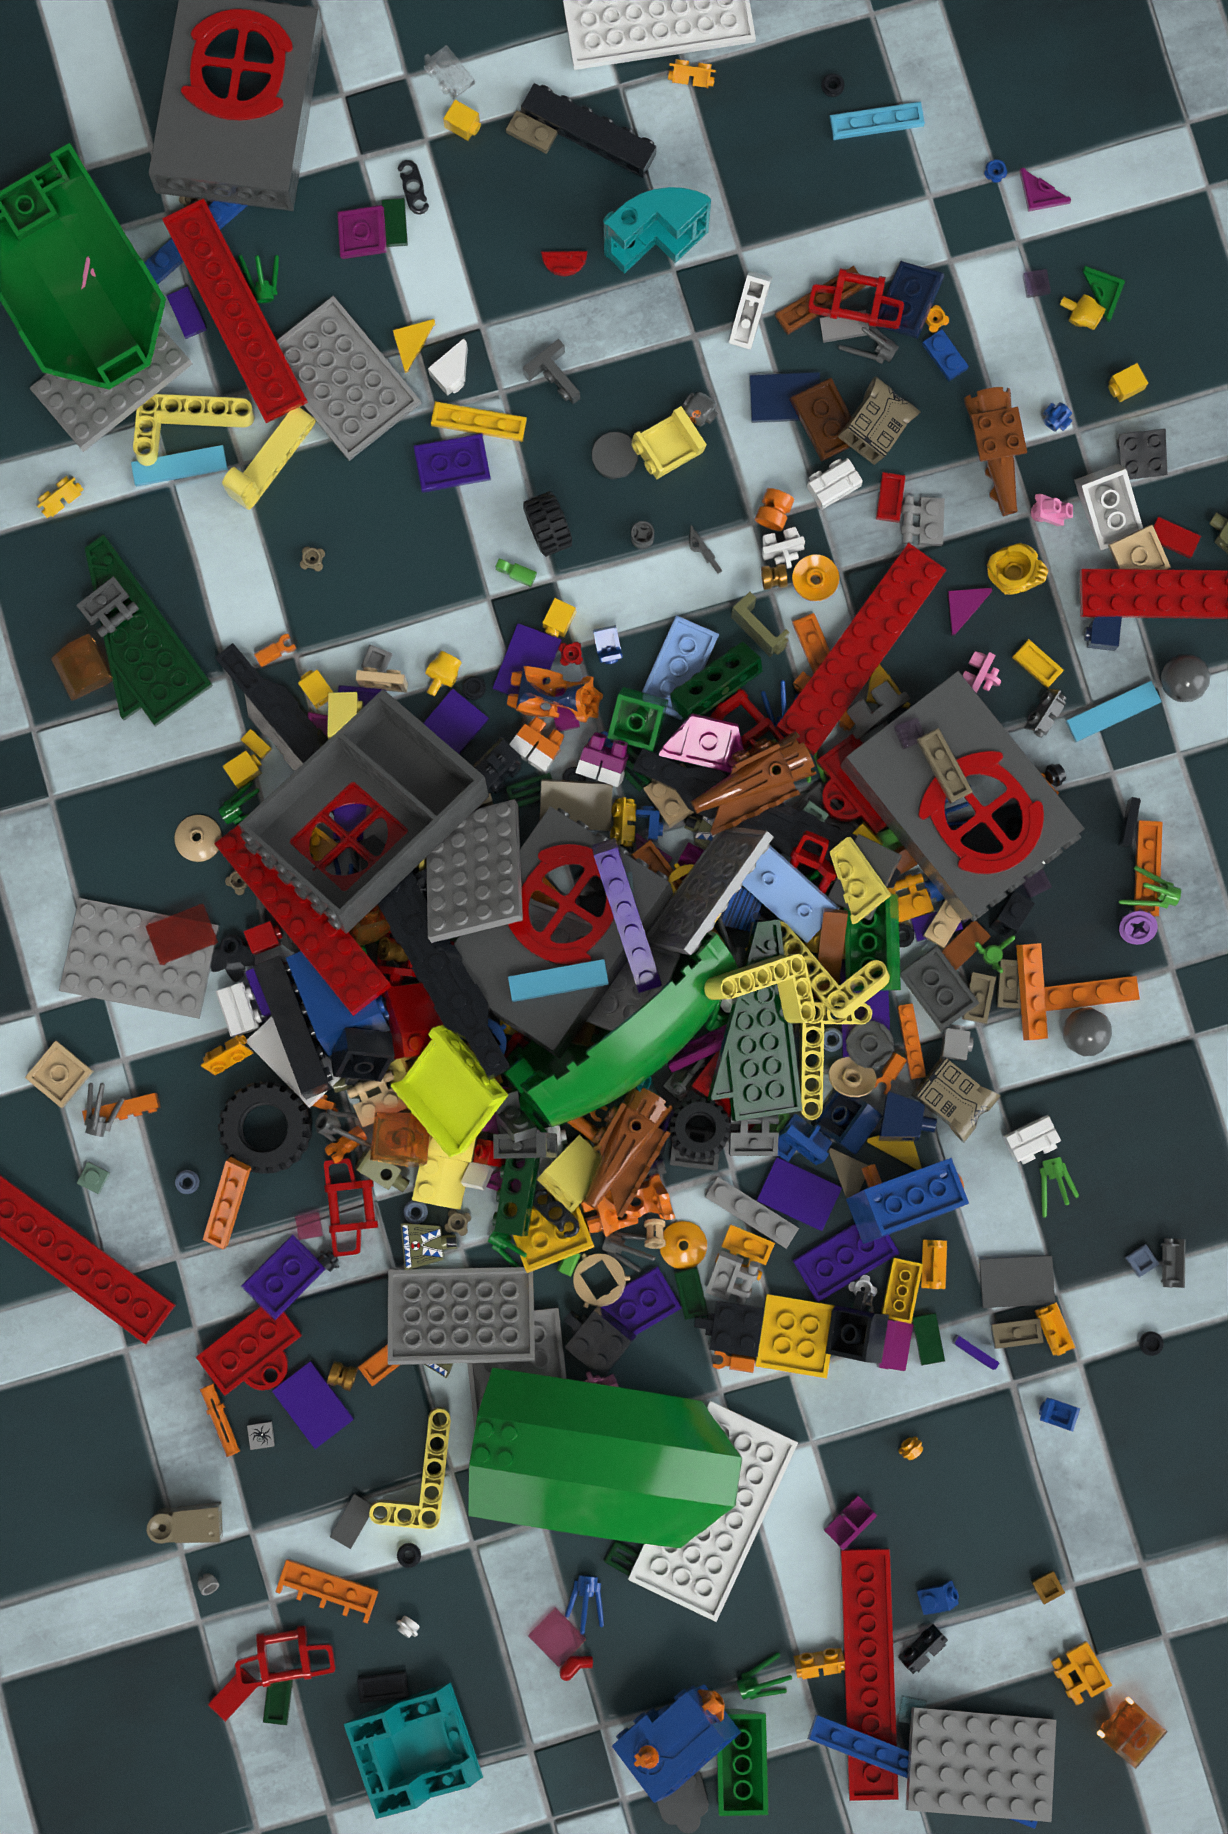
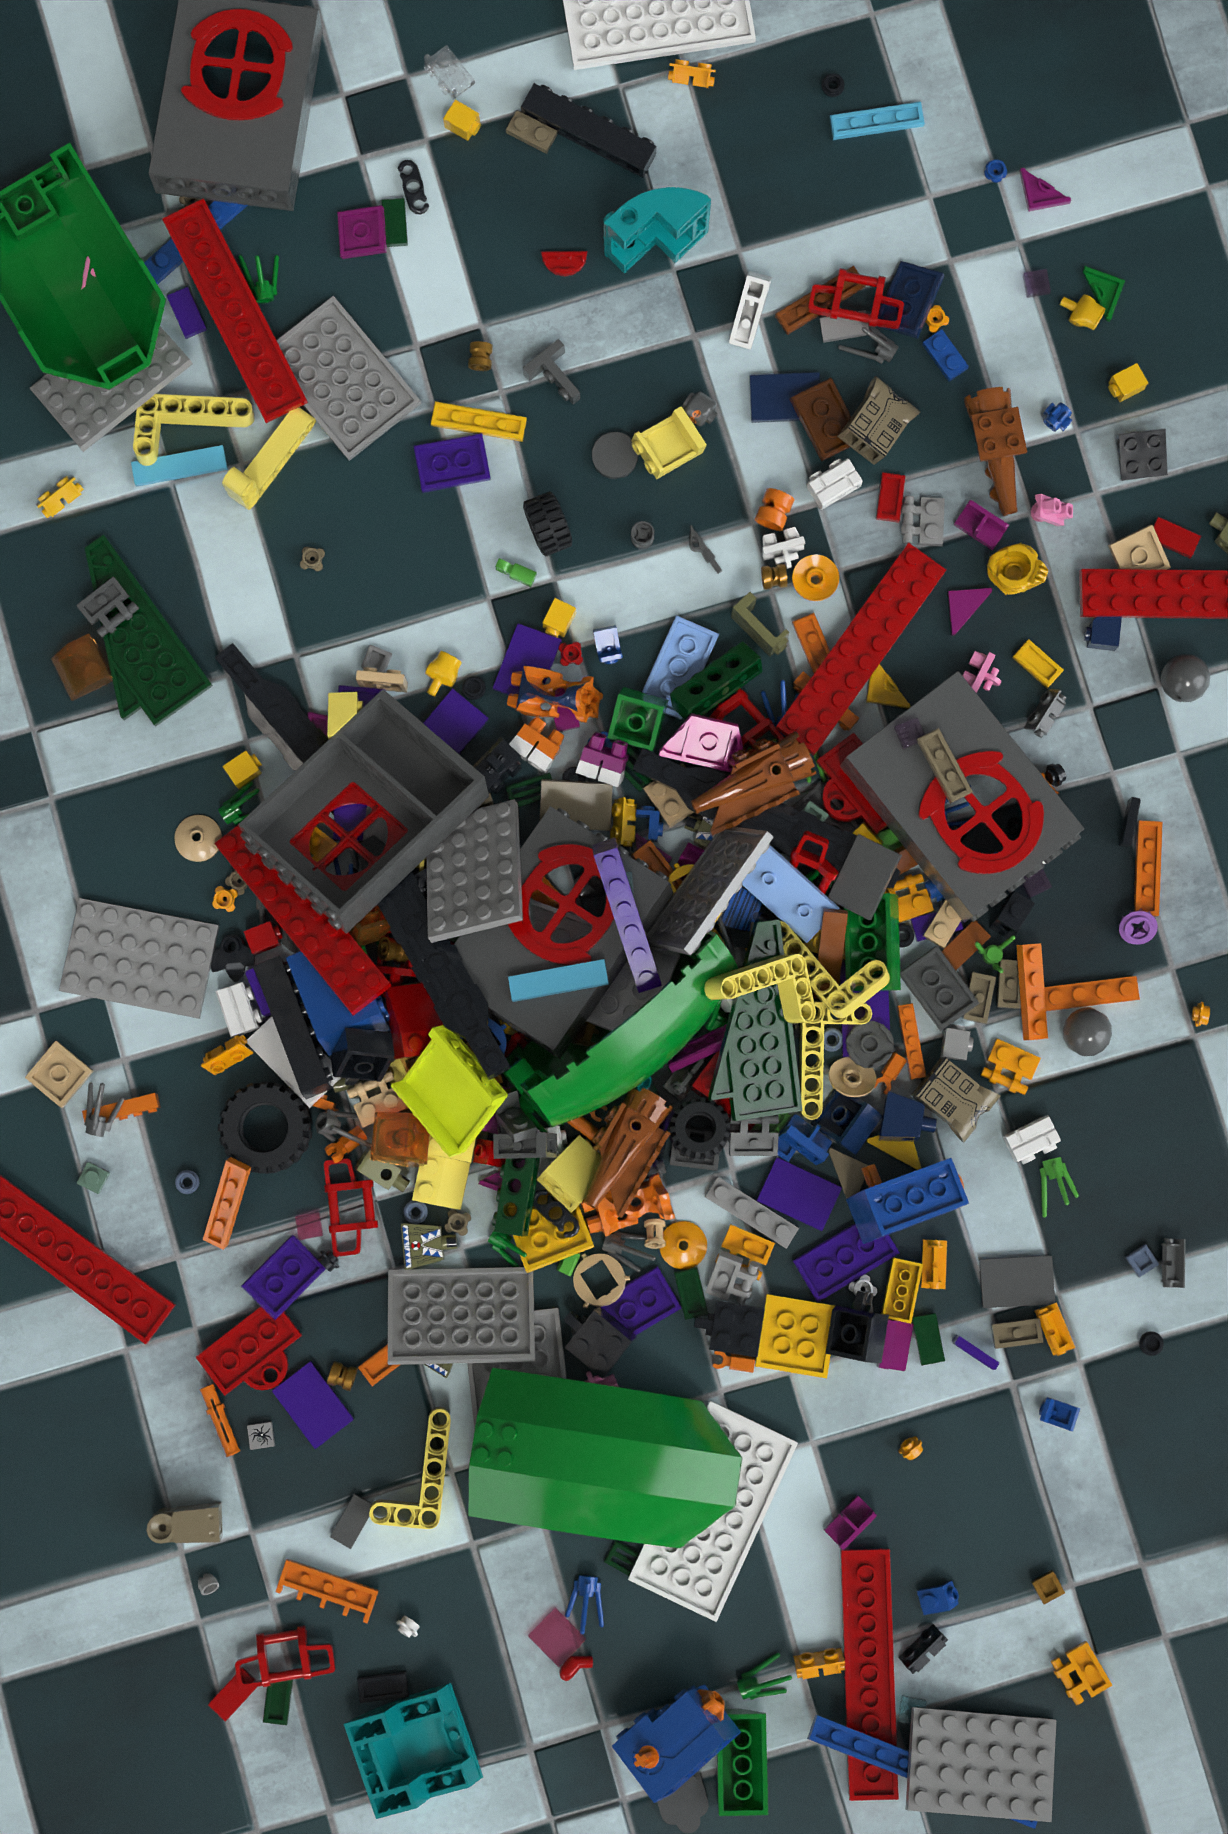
clear red piece [145,904,219,965] -> none
yellow piece [240,729,272,760] -> none
orange bar [254,634,296,667] -> none
yellow brick [298,670,334,709] -> none
yellow tile [393,319,436,373] -> none
black plate [397,1543,421,1568] -> none
white slope [428,339,468,396] -> none
white tile [461,1162,493,1191] -> none
light yellow wing [830,837,891,924] -> none
dark grey panel [847,681,911,740] -> none
medium azure tile [1066,681,1162,742] -> none
white slope [1074,464,1143,550] -> none
clear orange slope [1097,1696,1167,1769] -> none
bright green plant [1119,866,1181,909] -> none
none -> light orange plate [212,886,238,912]
none -> pearl gold wheel [468,341,493,371]
none -> magenta panel [954,500,1009,551]
none -> light orange plate [981,1039,1041,1095]
none -> light orange plate [1192,1002,1210,1027]

